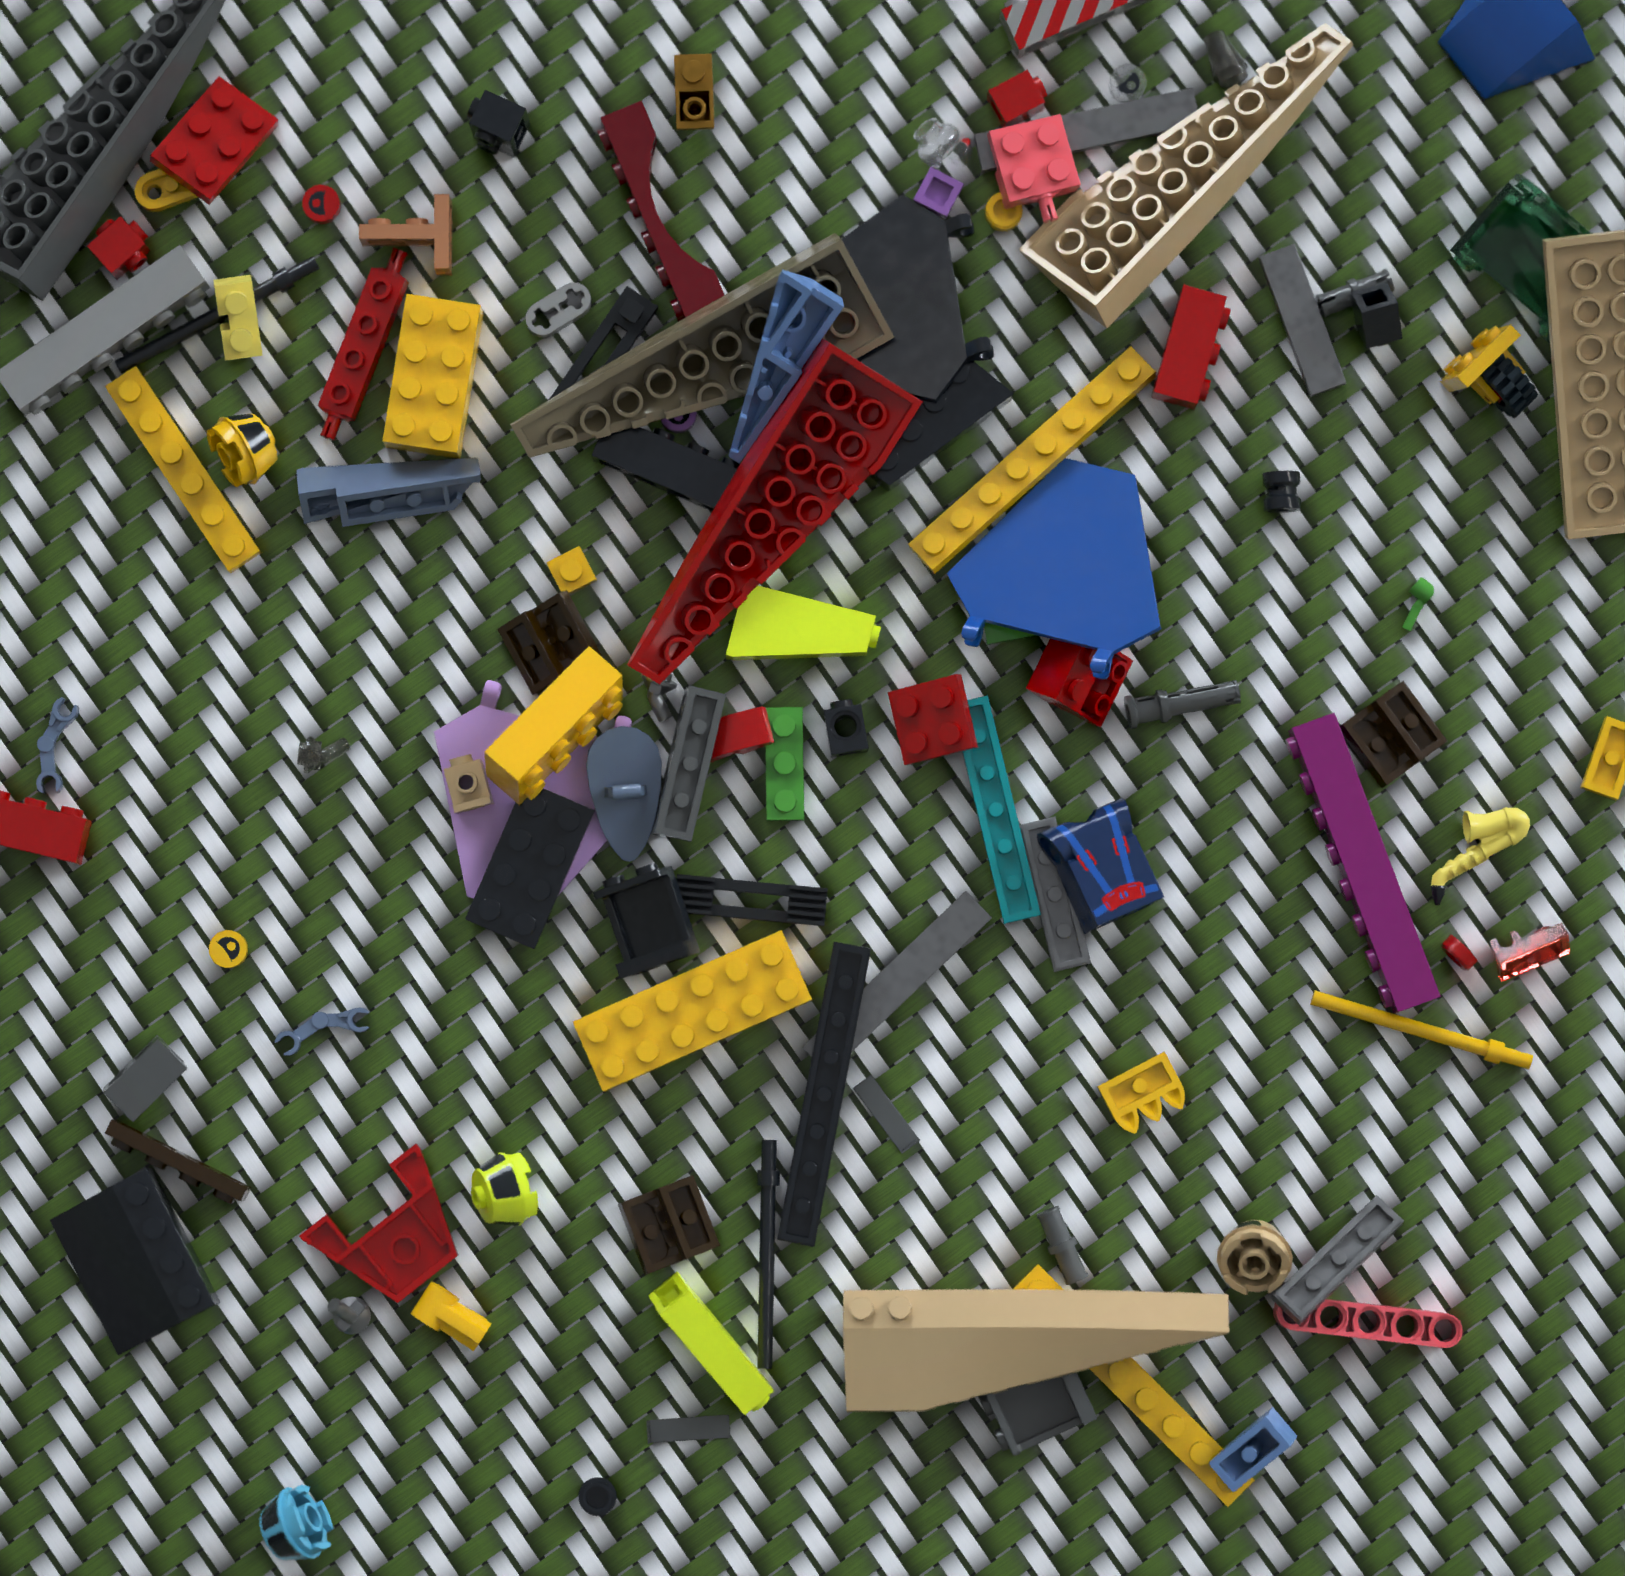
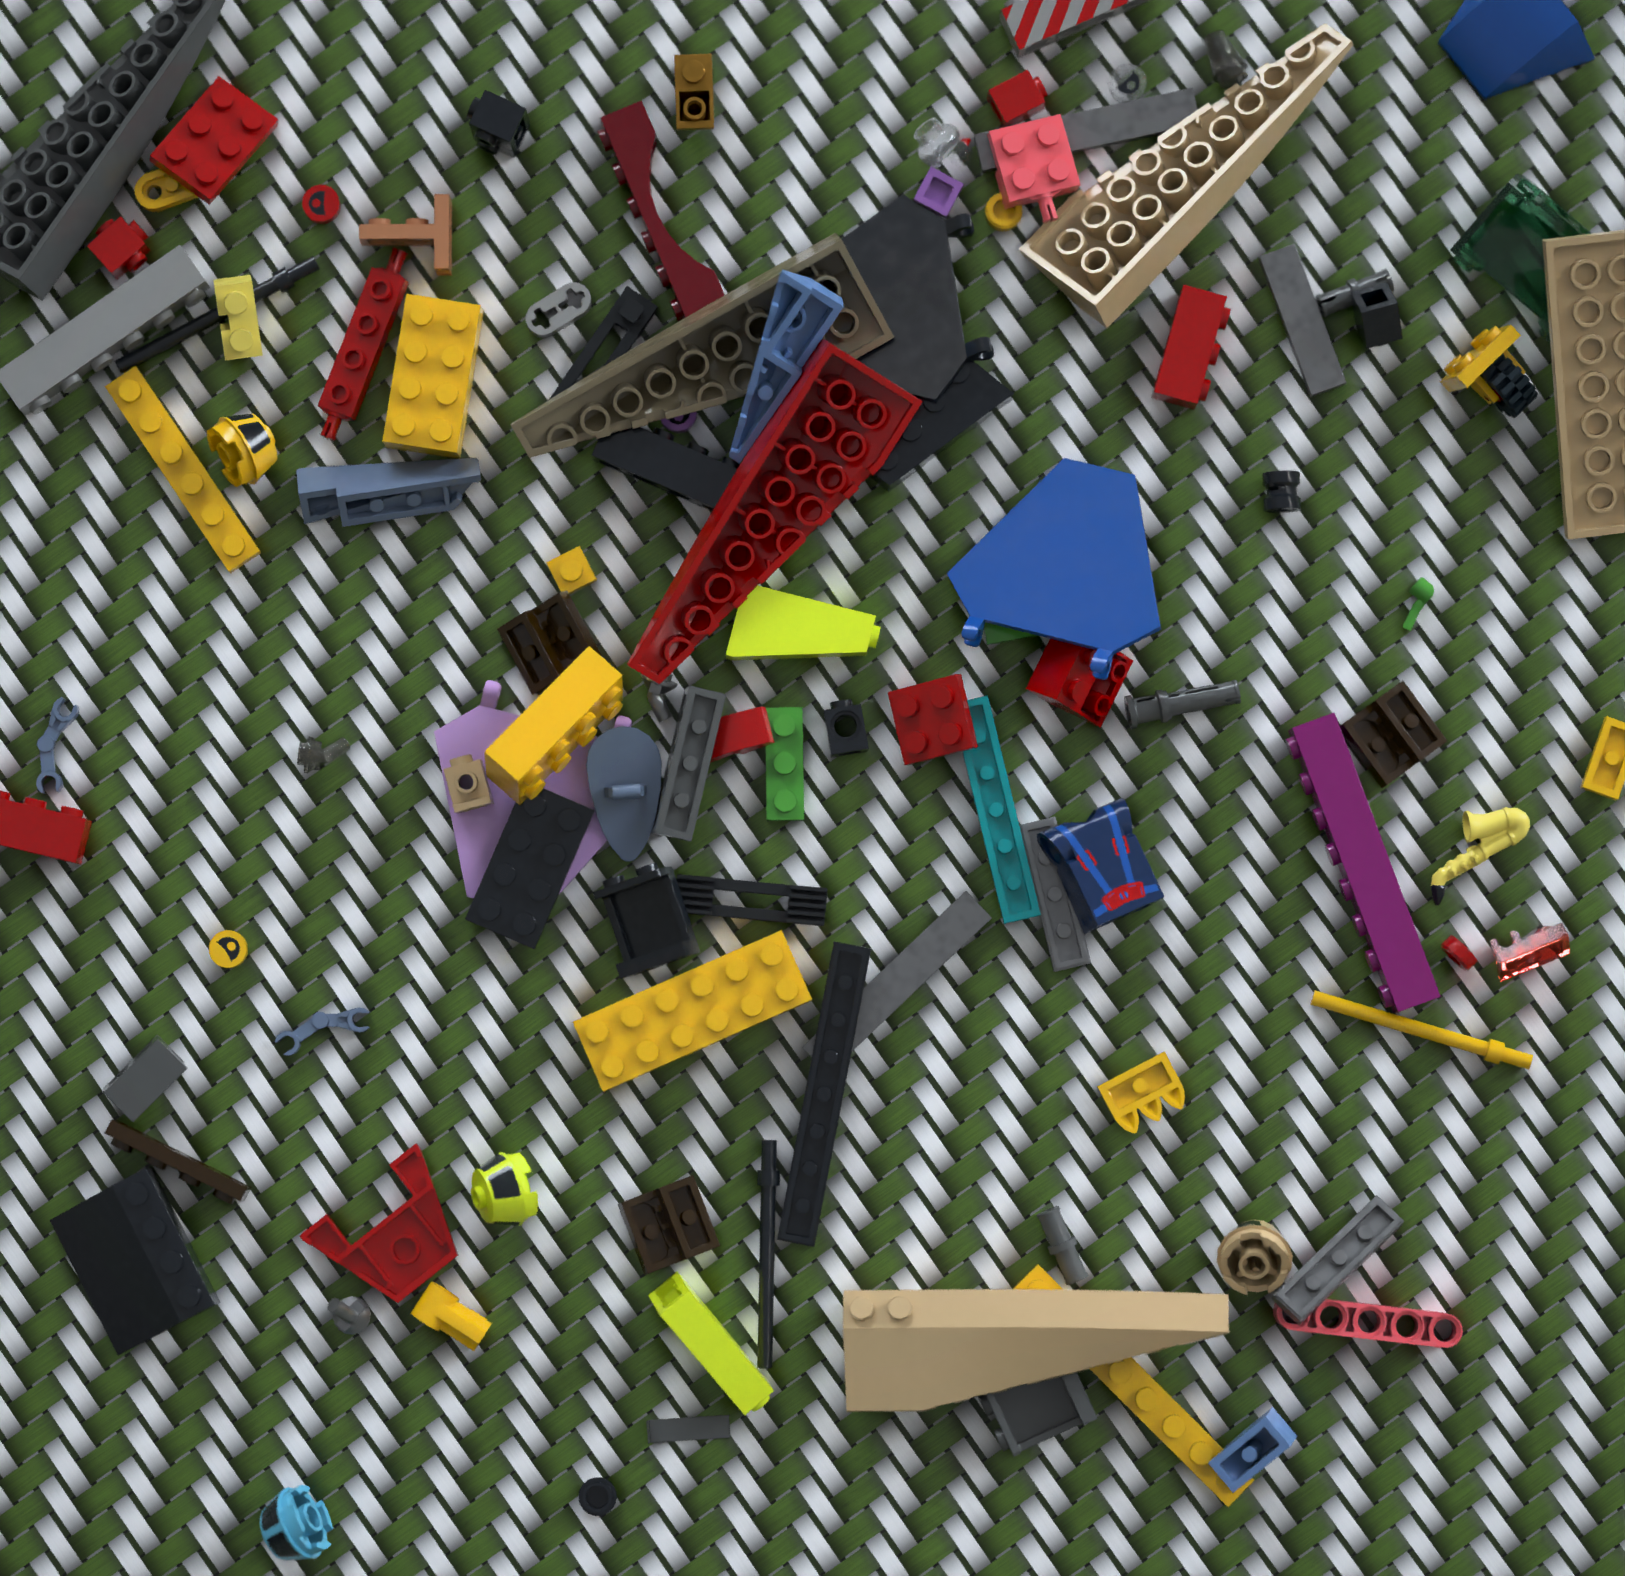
dark grey piece [853,1075,920,1154] -> none
yellow plate [908,346,1157,574] -> none

